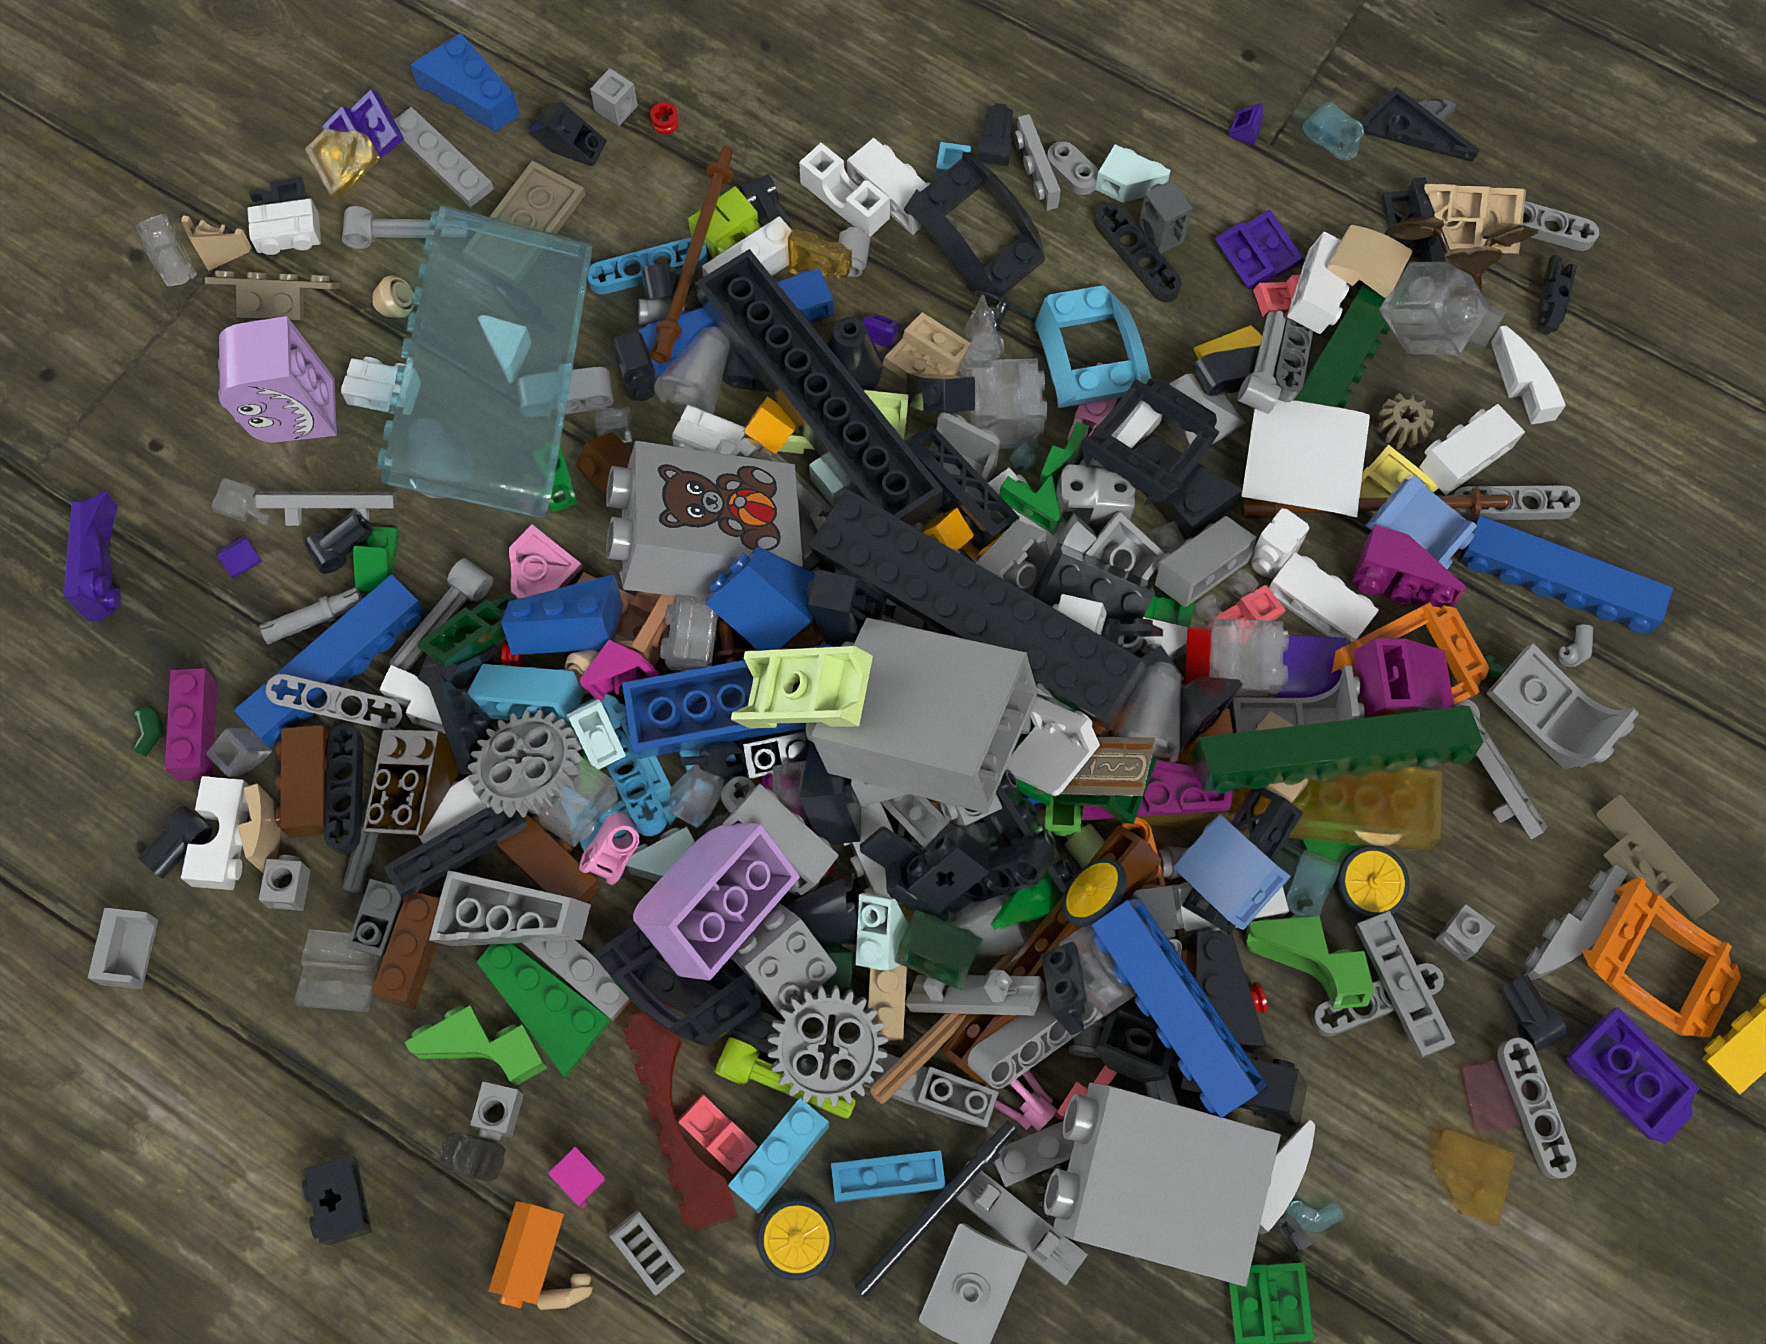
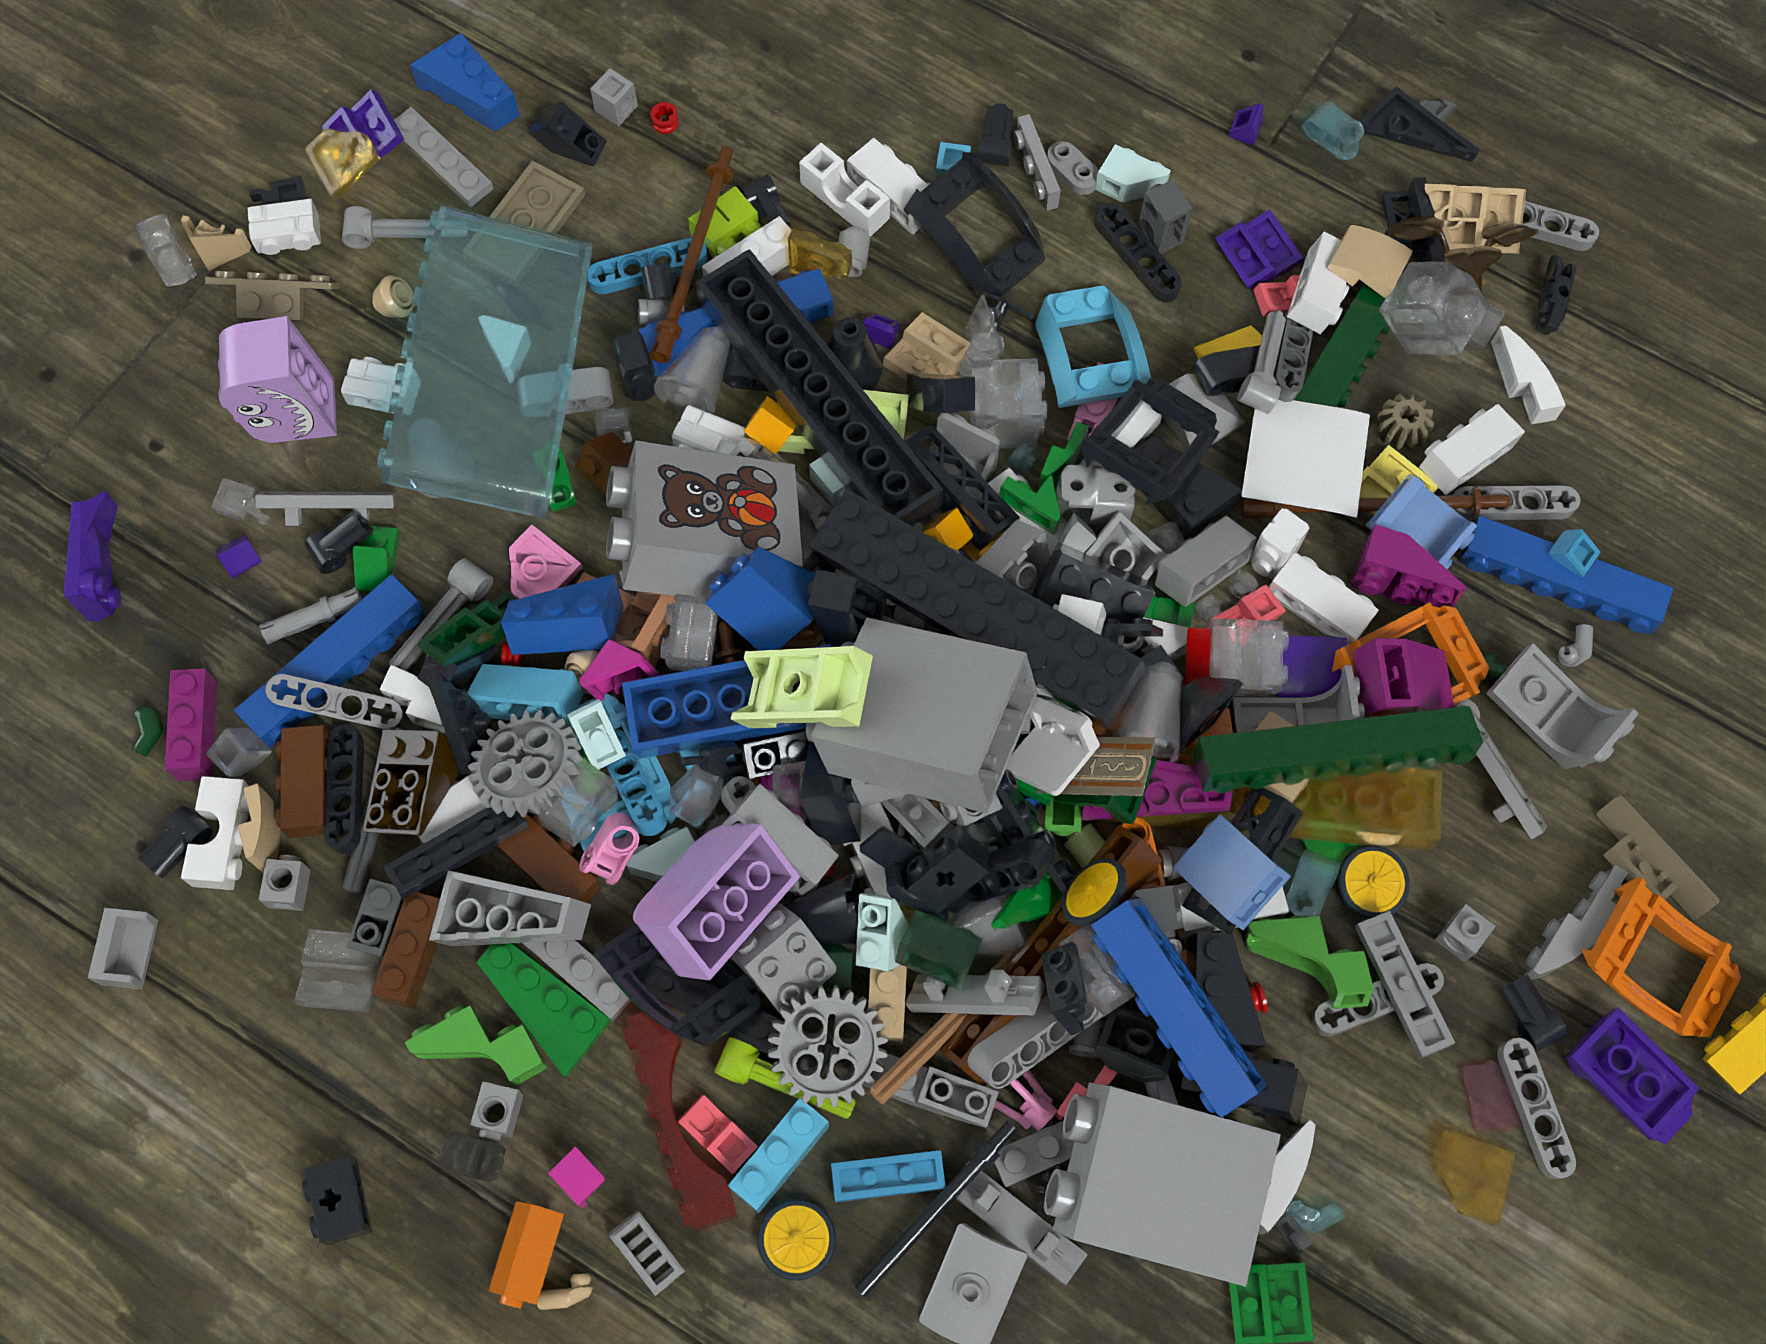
none -> dark azure slope [1548,529,1601,577]

